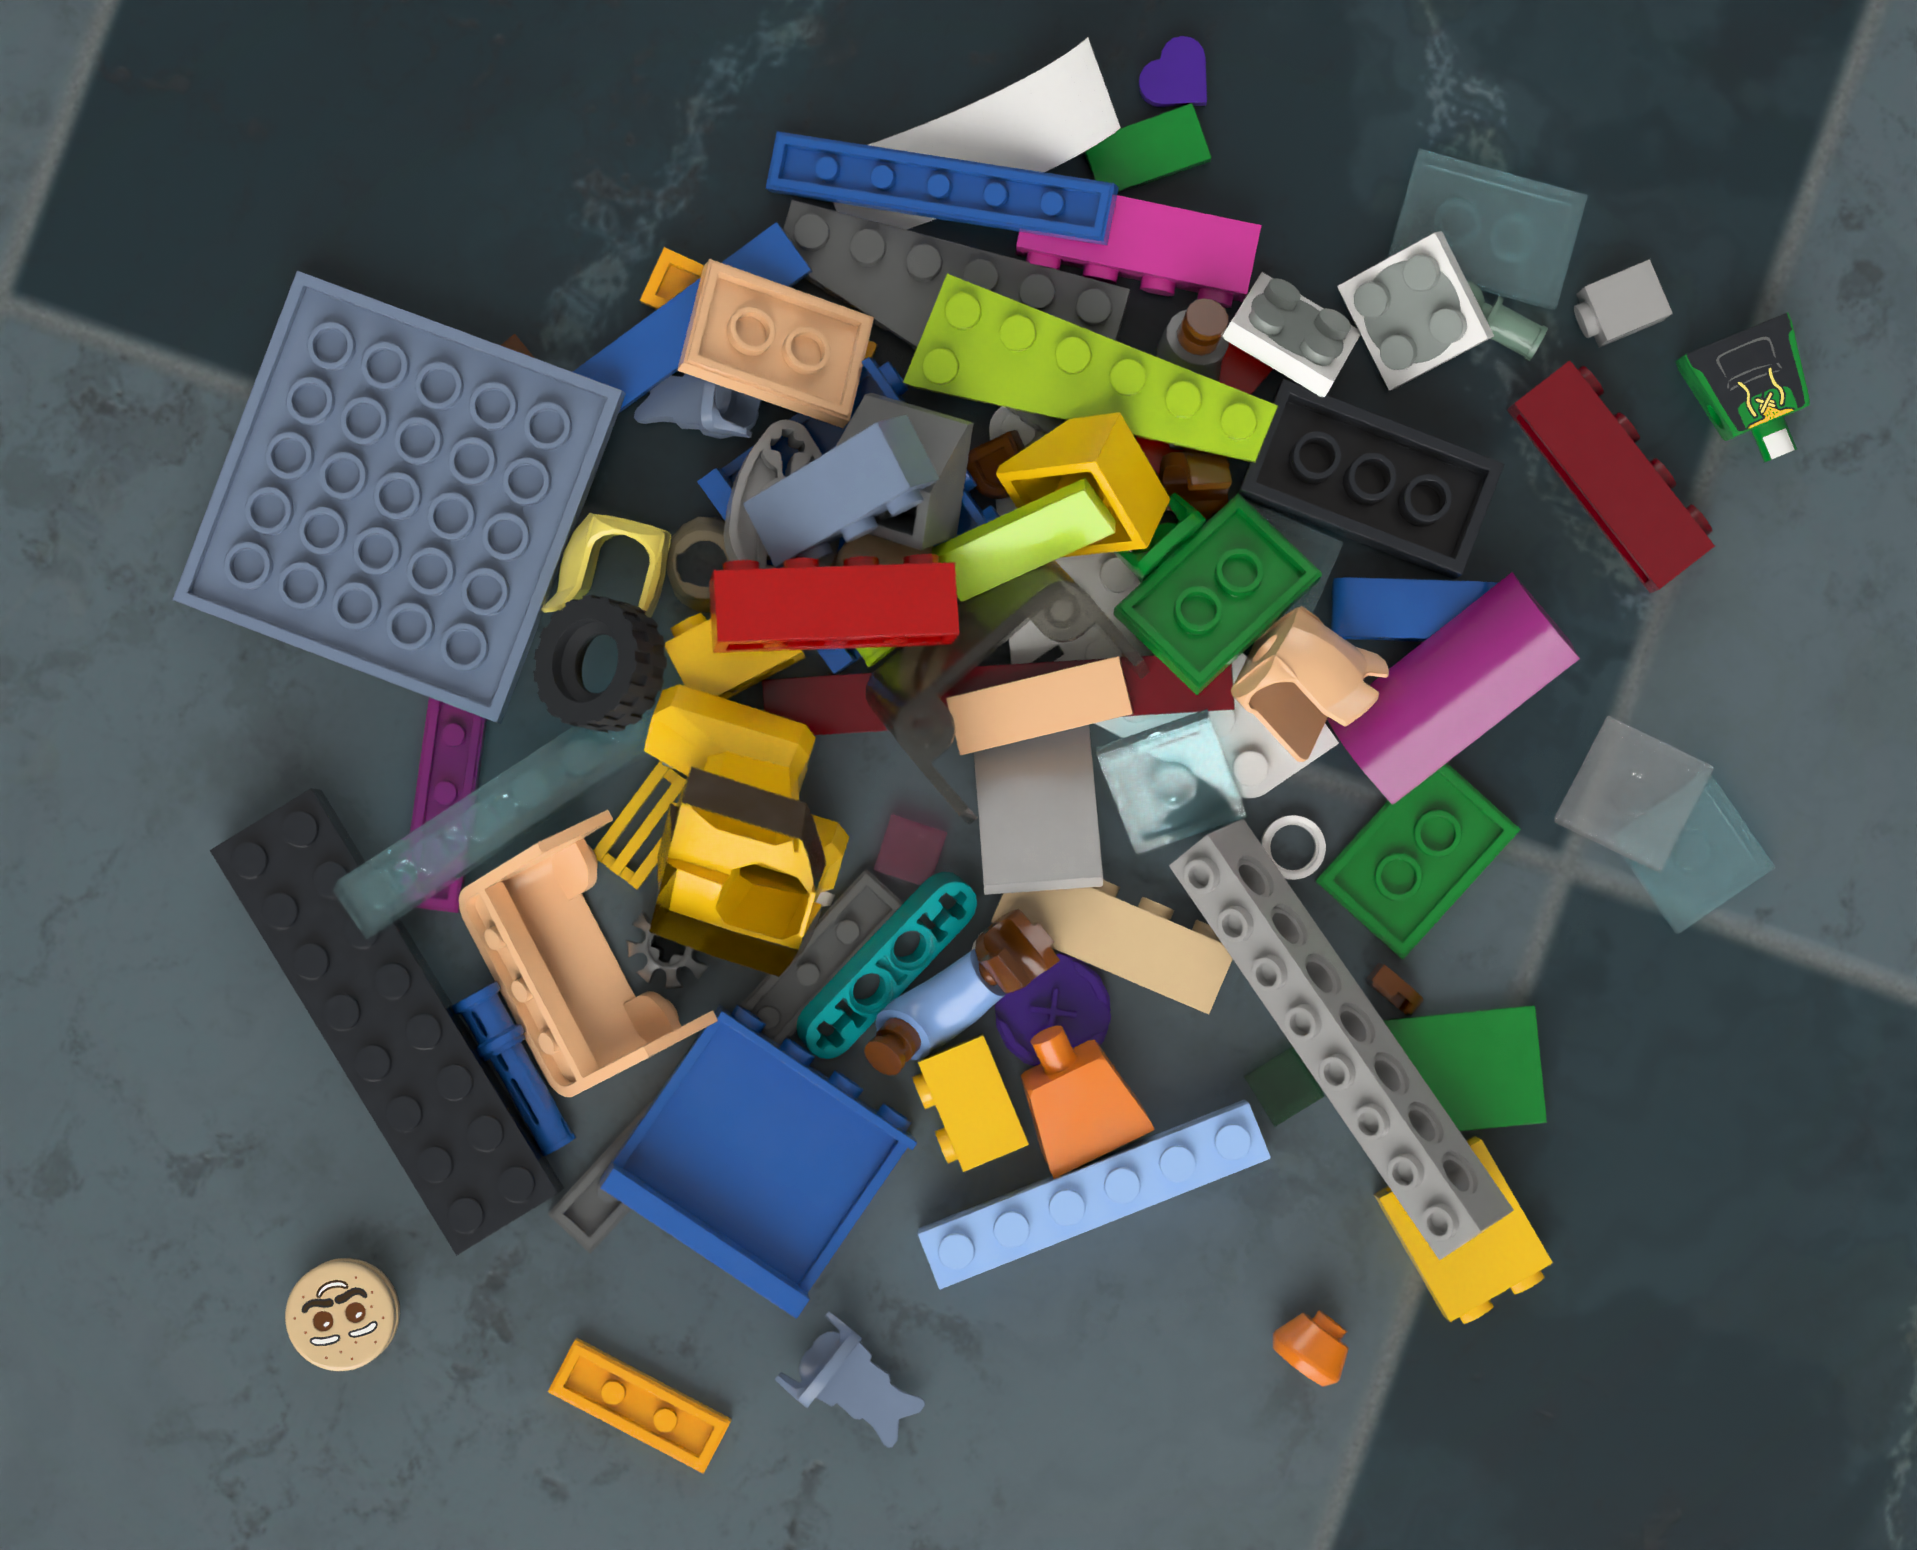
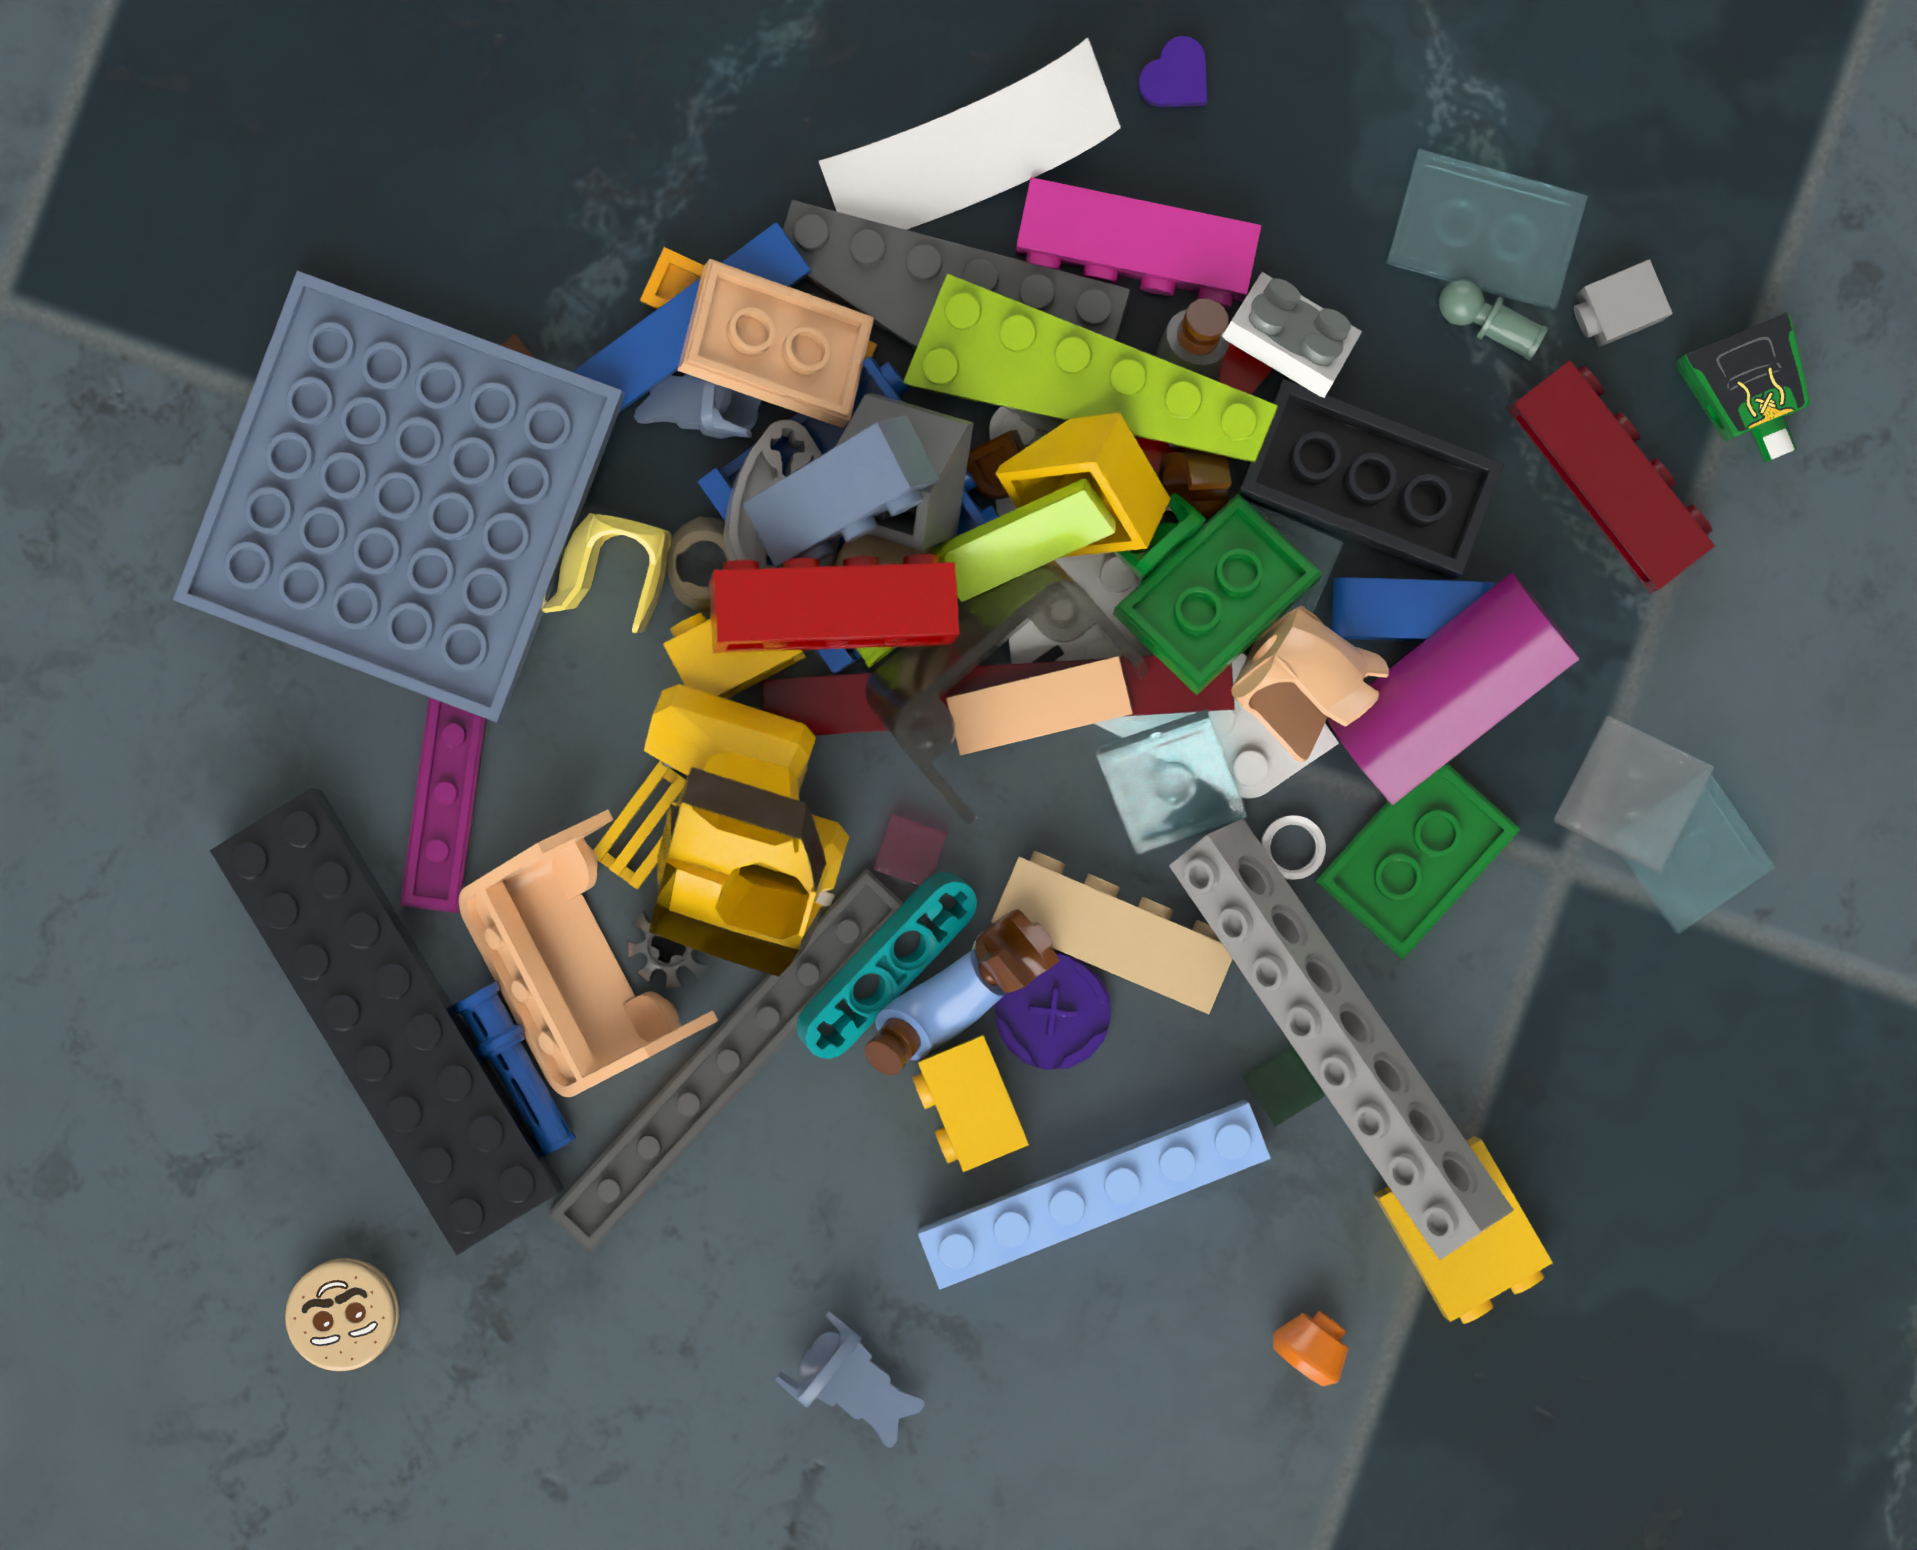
clear light blue brick [333,709,654,939] -> none
black tyre [533,595,667,733] -> none
light orange tile [548,1338,732,1474] -> none
blue panel [600,1004,917,1319] -> none
blue tile [766,131,1119,245] -> none
light grey tile [974,725,1103,895] -> none
orange torso [1021,1026,1155,1179] -> none
green tile [1084,103,1212,194] -> none
light grey piece [1337,231,1494,391] -> none
reddish brown tile [1366,963,1424,1016] -> none
green tile [1383,1005,1547,1131] -> none

